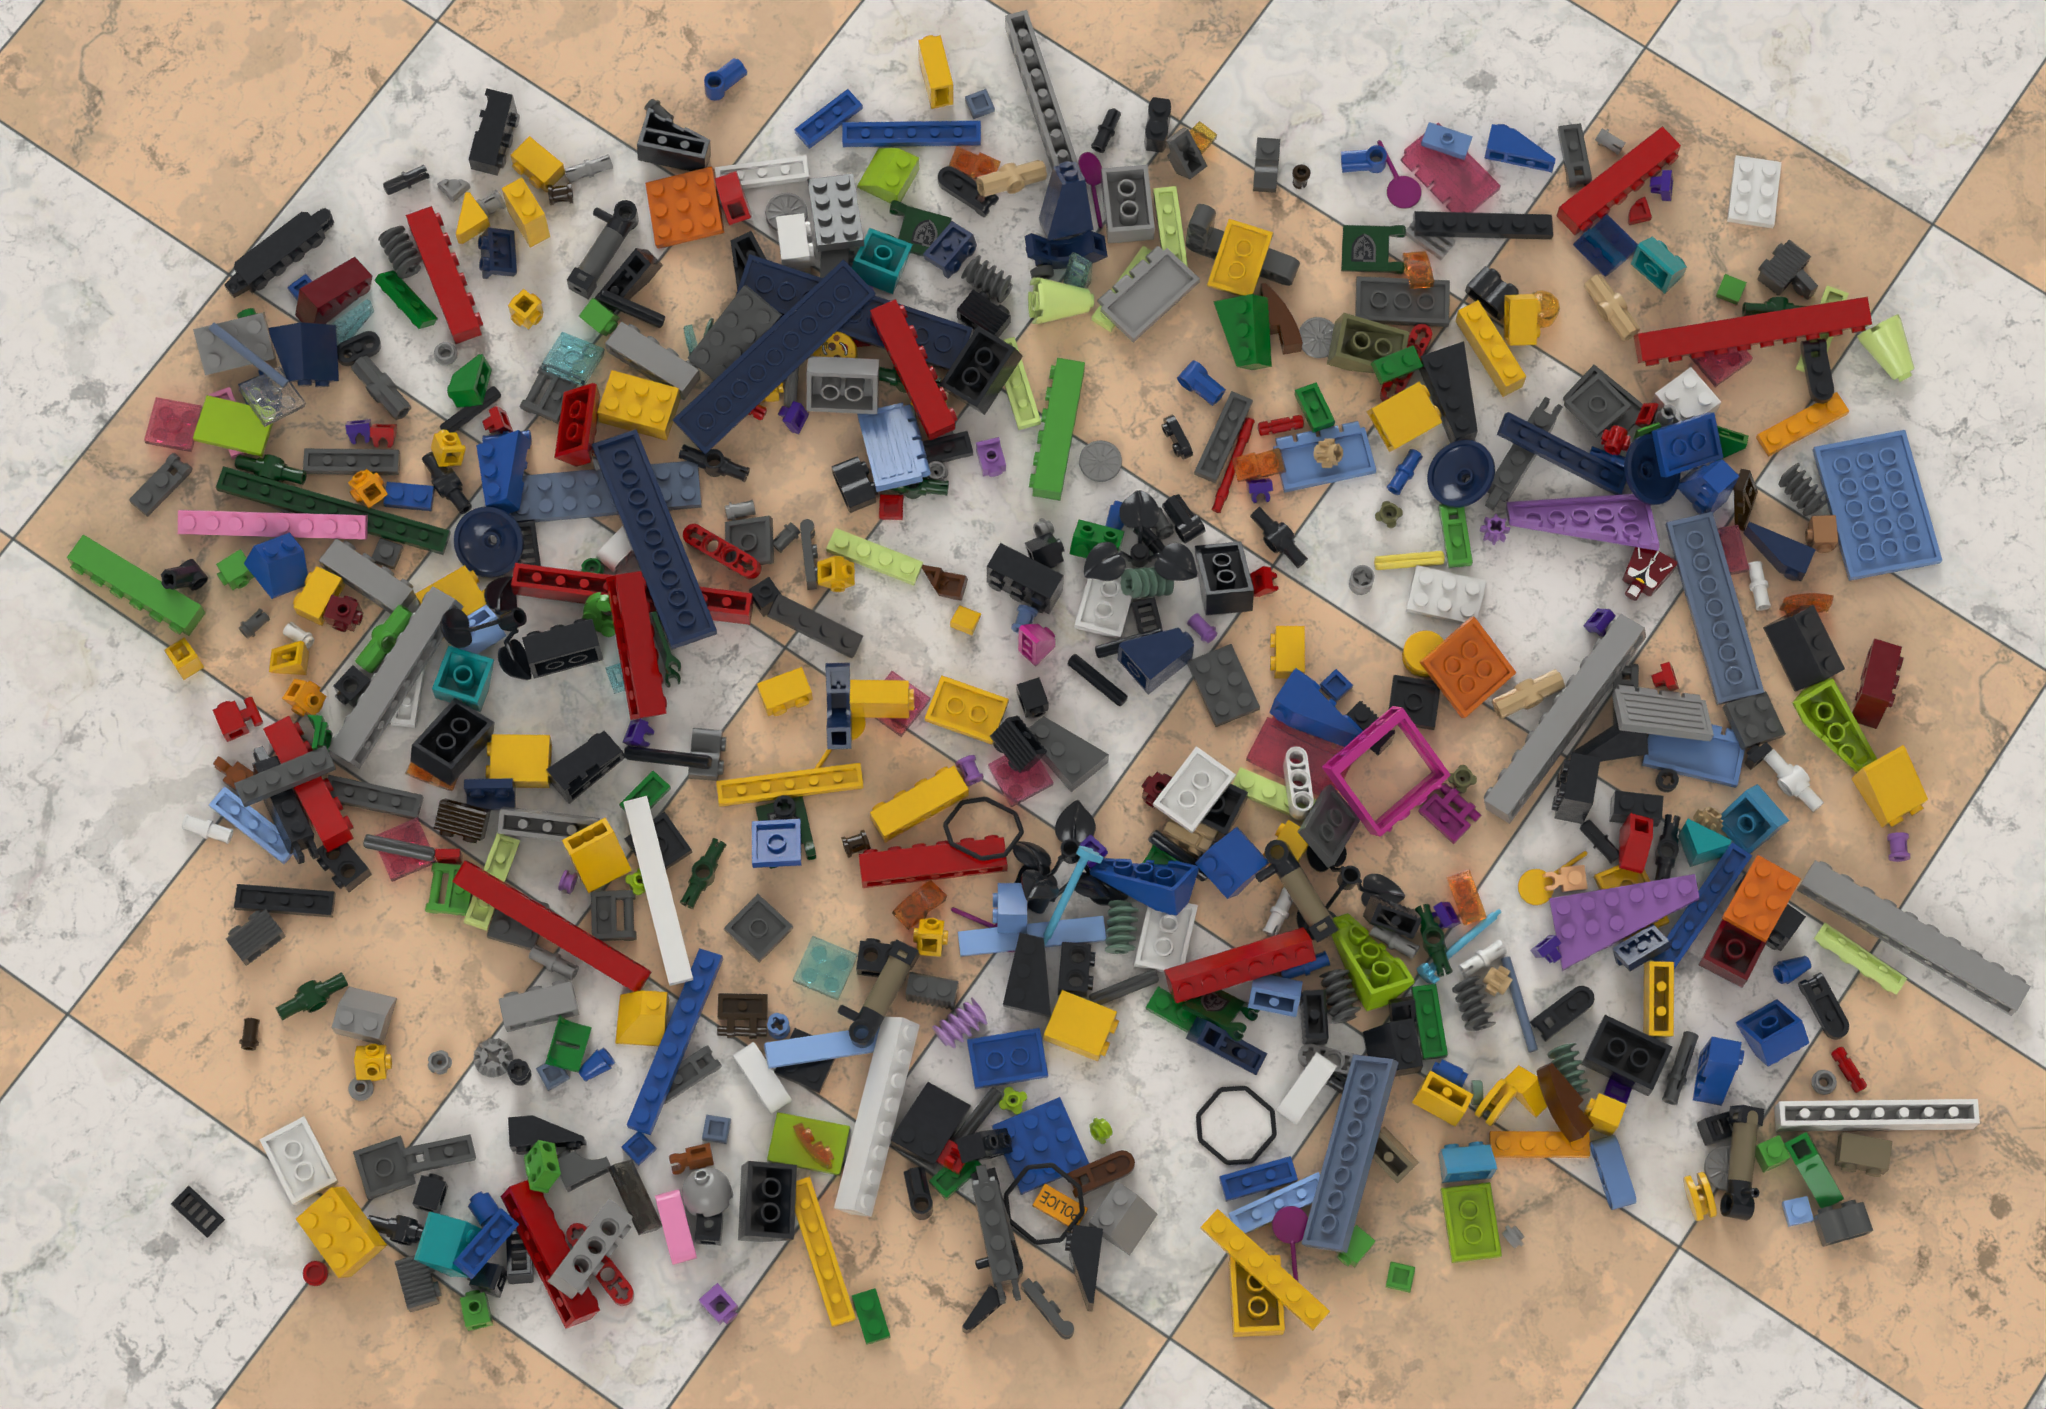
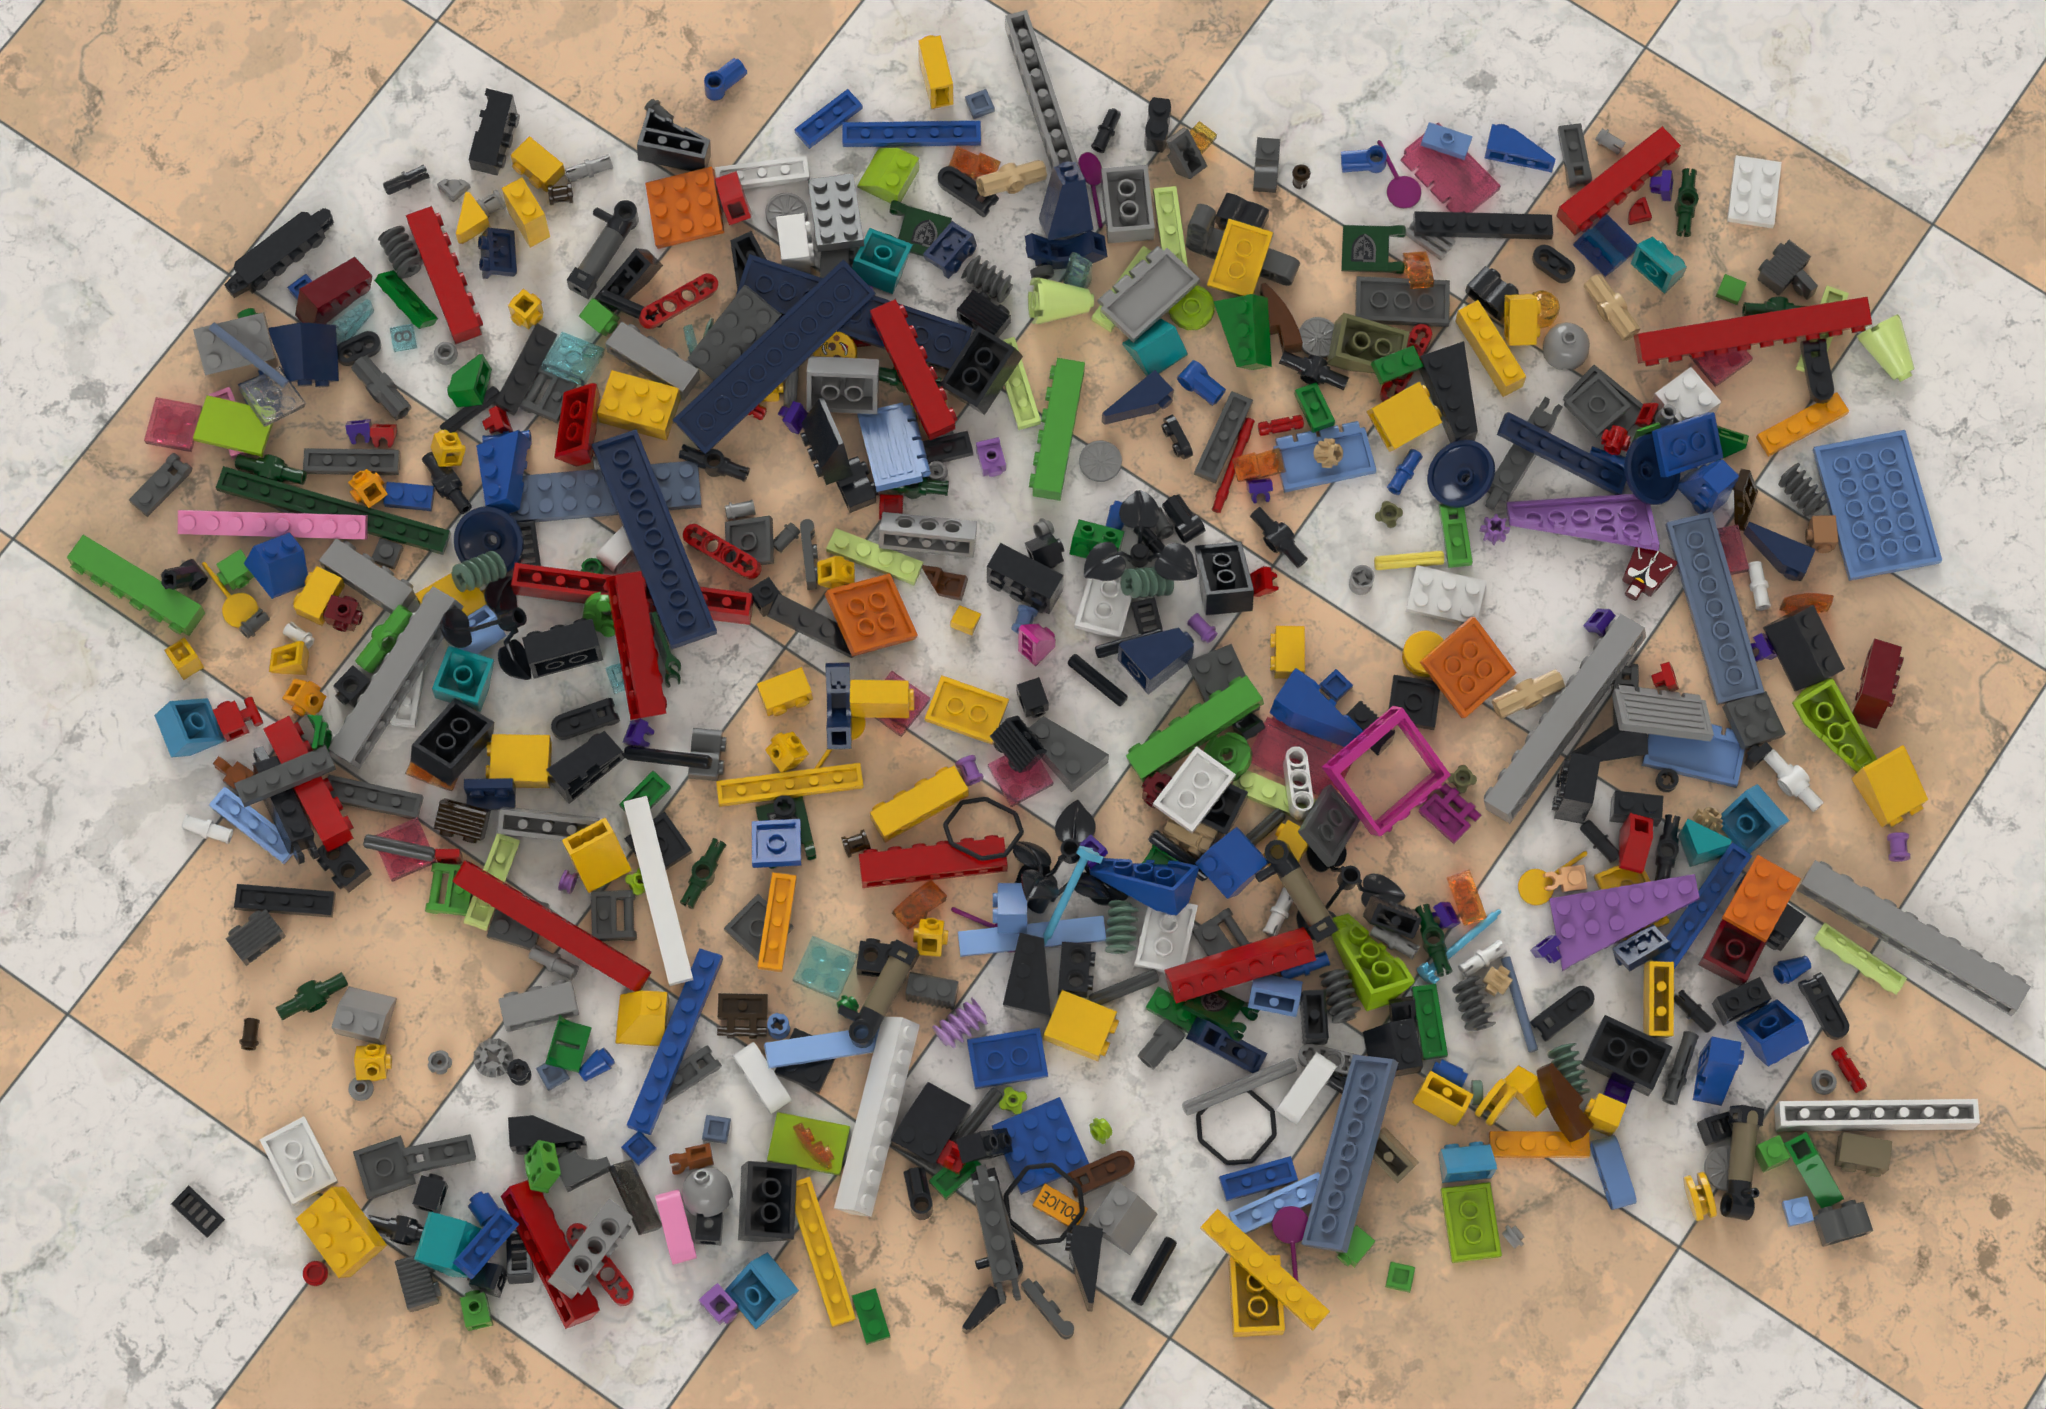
none -> dark azure slope [154,698,225,758]
none -> yellow piece [202,562,259,628]
none -> clear light blue tile [390,324,417,352]
none -> sand green piece [451,551,507,592]
none -> black plate [494,323,558,416]
none -> black plate [551,698,620,740]
none -> red beam [639,273,718,329]
none -> dark azure slope [725,1252,799,1329]
none -> light orange plate [757,872,797,972]
none -> yellow brick [765,731,809,773]
none -> black slope [800,397,853,485]
none -> orange plate [825,573,918,657]
none -> green plate [837,995,859,1018]
none -> light grey brick [879,512,977,558]
none -> dark blue slope [1102,370,1174,425]
none -> teal slope [1122,318,1188,376]
none -> bright green brick [1126,675,1264,783]
none -> black axle [1131,1236,1177,1306]
none -> dark grey piece [1137,1019,1186,1070]
none -> lime tile [1169,285,1215,330]
none -> light grey axle [1182,1058,1297,1116]
none -> dark grey plate [1192,908,1252,956]
none -> bright green plate [1204,732,1253,781]
none -> black brick [1215,193,1269,231]
none -> black plate [1232,712,1265,740]
none -> dark grey axle [1246,808,1286,846]
none -> black pin [1279,350,1349,391]
none -> black plate [1532,245,1575,283]
none -> light grey cylinder [1543,322,1590,370]
none -> dark green pin [1674,168,1699,237]
none -> black axle [1674,989,1716,1033]
none -> black brick [1712,977,1772,1026]
none -> dark purple tile [1751,633,1777,662]

